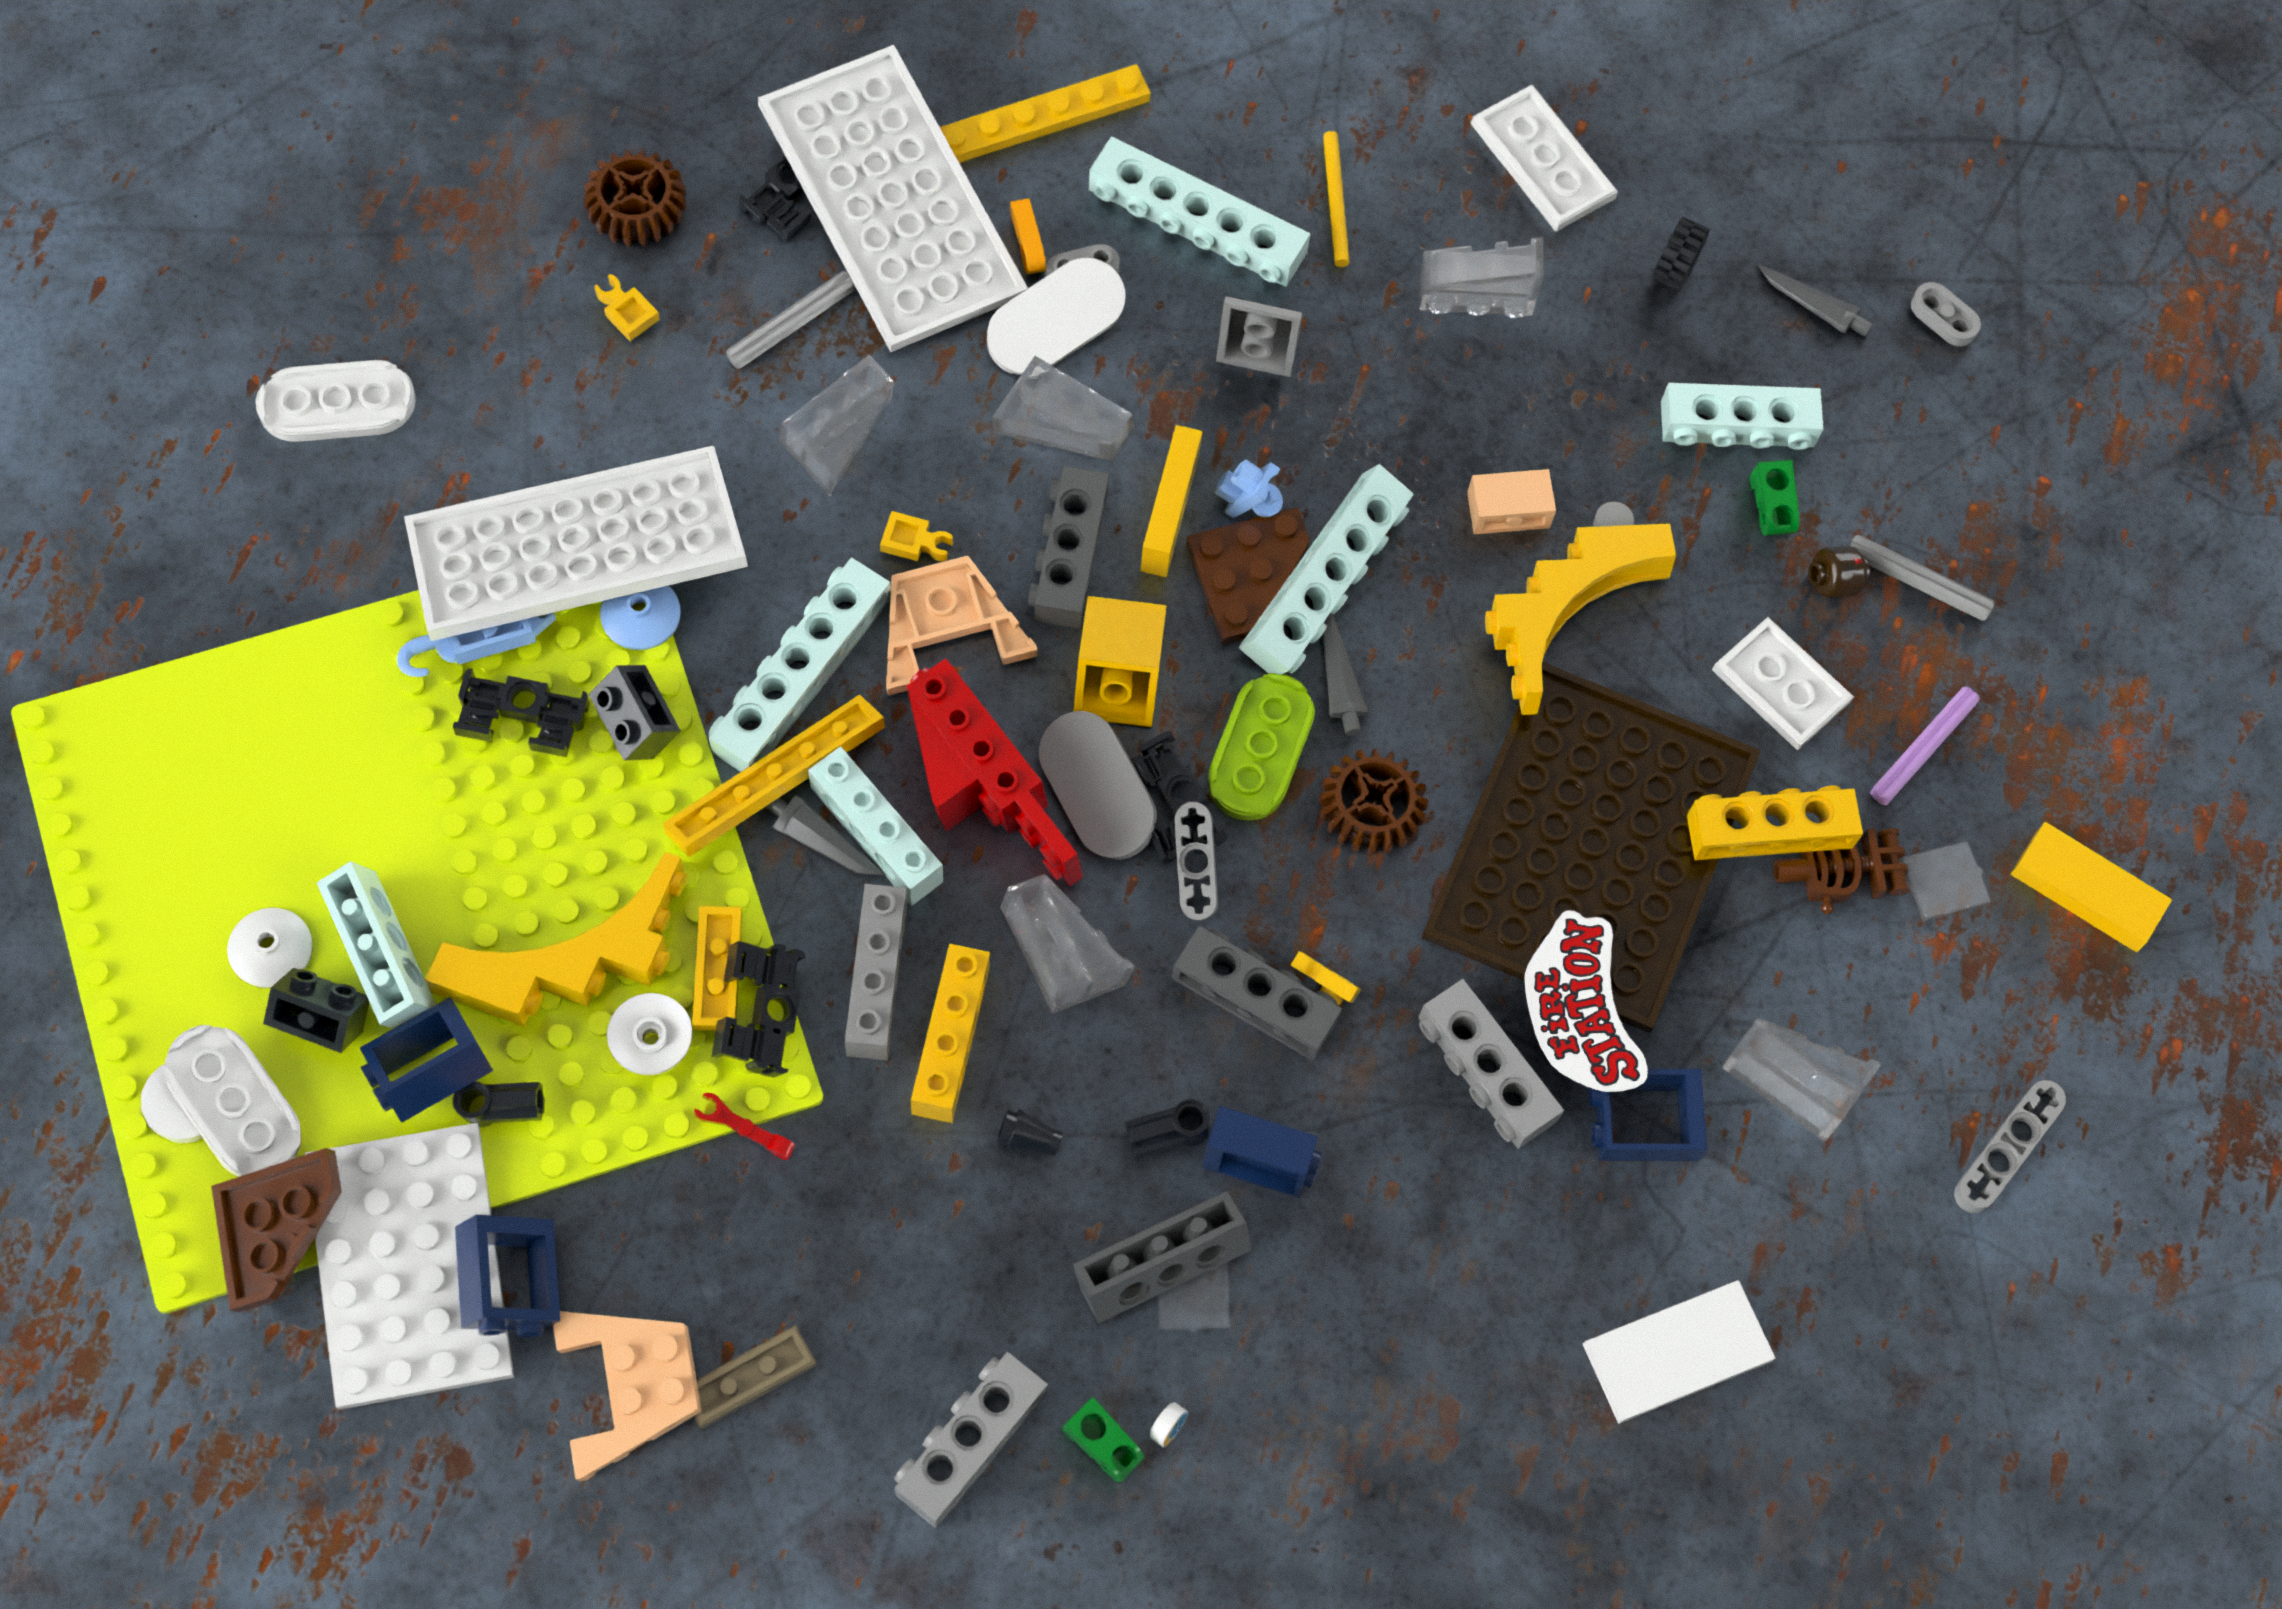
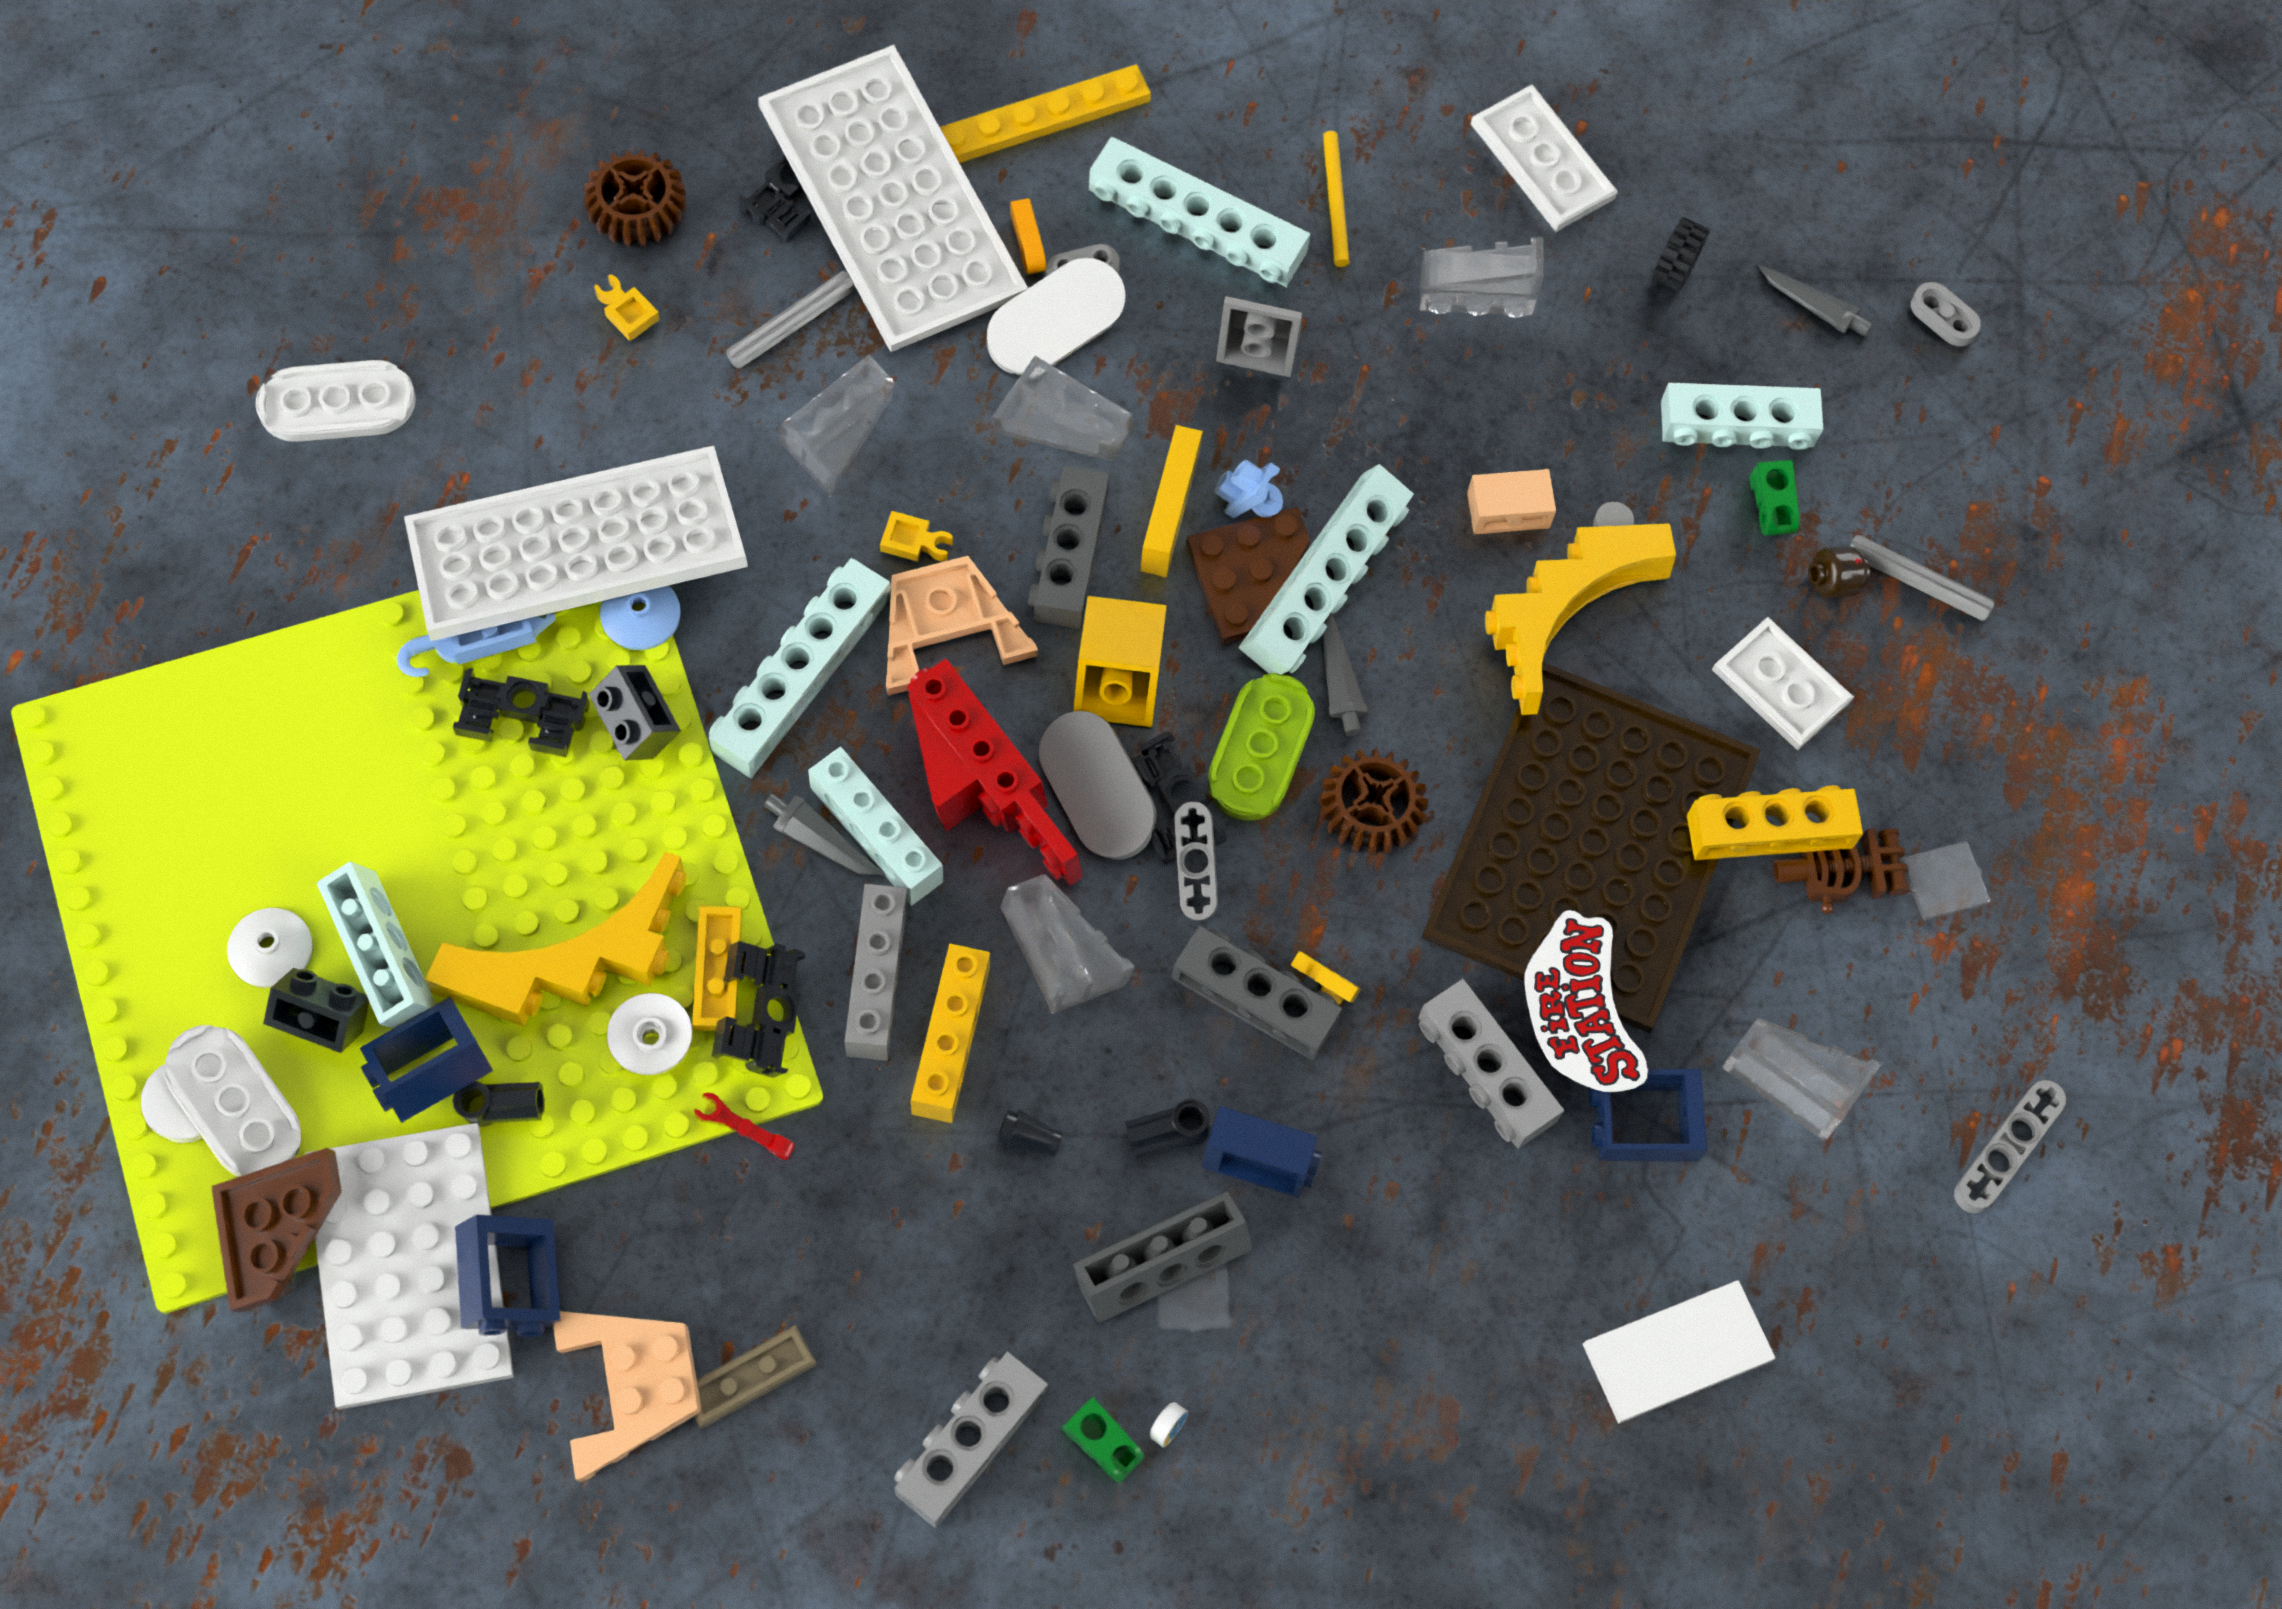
yellow plate [662,694,886,857] -> none
lavender axle [1870,687,1980,805] -> none
yellow piece [2010,822,2172,952] -> none

